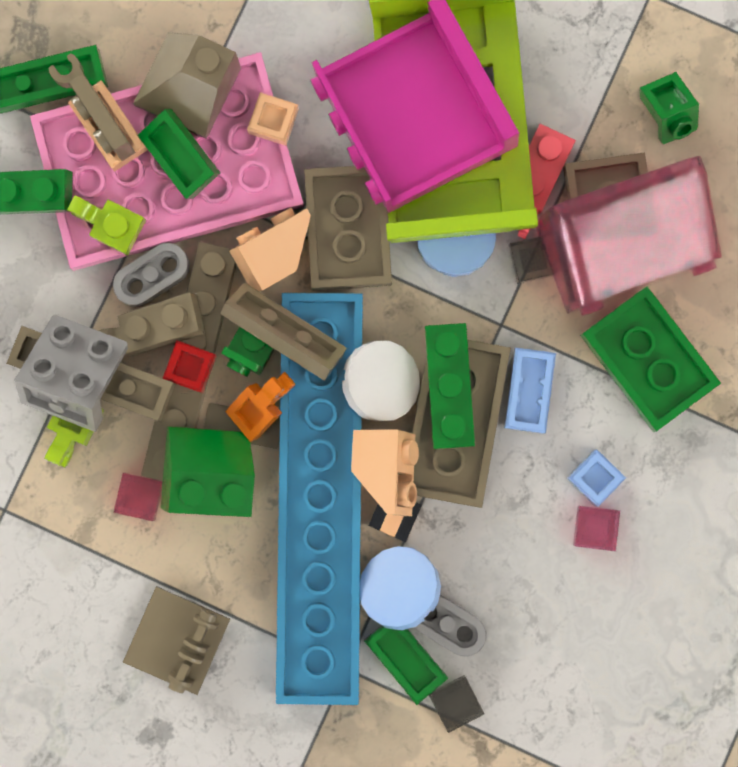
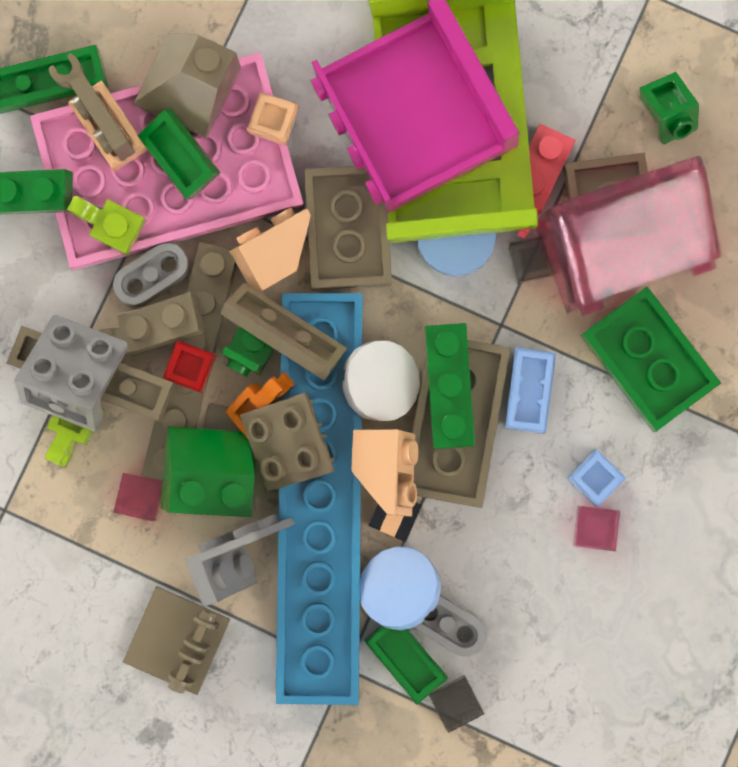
none -> light grey bracket [185,514,295,607]
none -> dark tan hinge [240,392,335,492]

